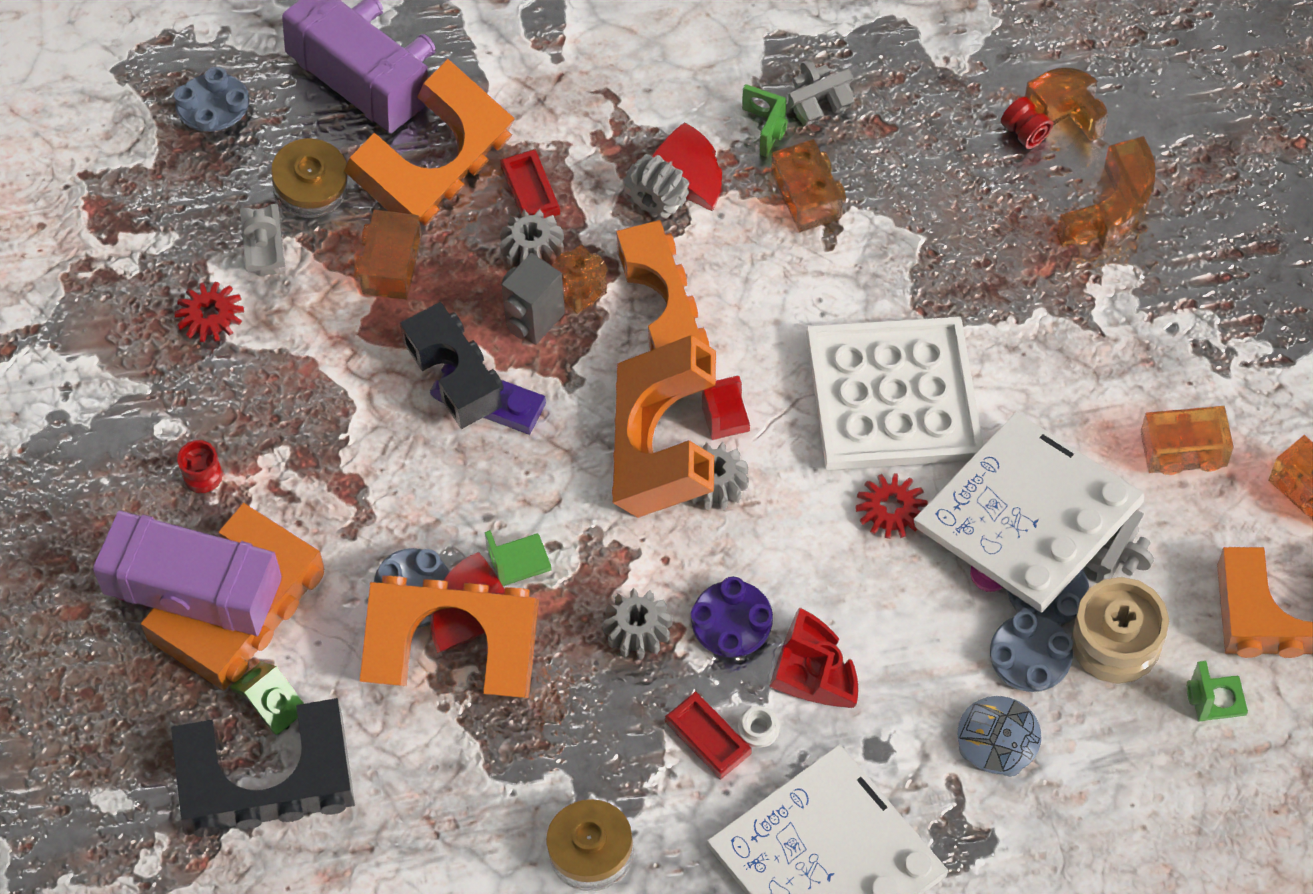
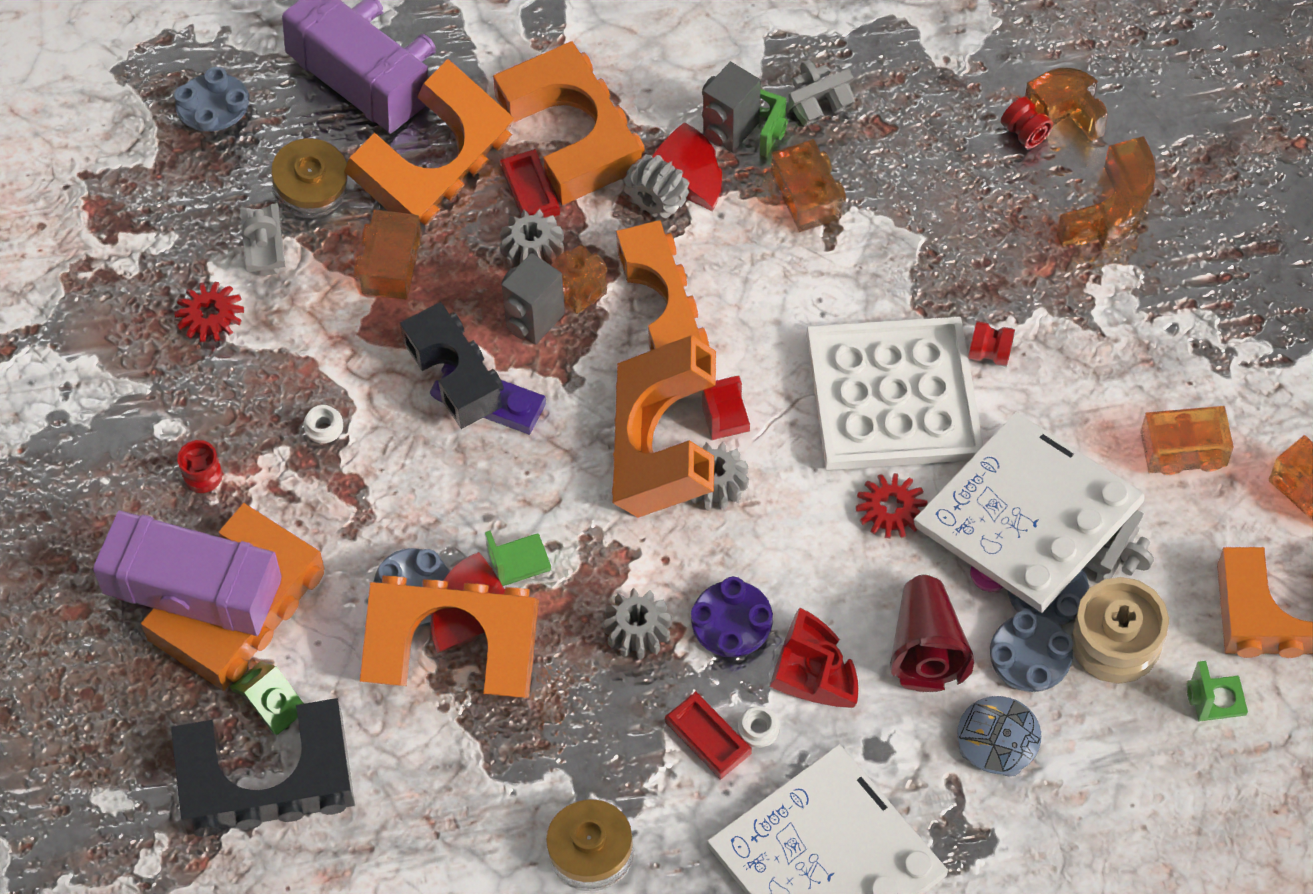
none -> white plate [303,405,343,443]
none -> orange arch [493,41,645,205]
none -> dark grey brick [702,61,761,152]
none -> dark red cone [890,575,974,692]
none -> red wheel [968,321,1015,367]

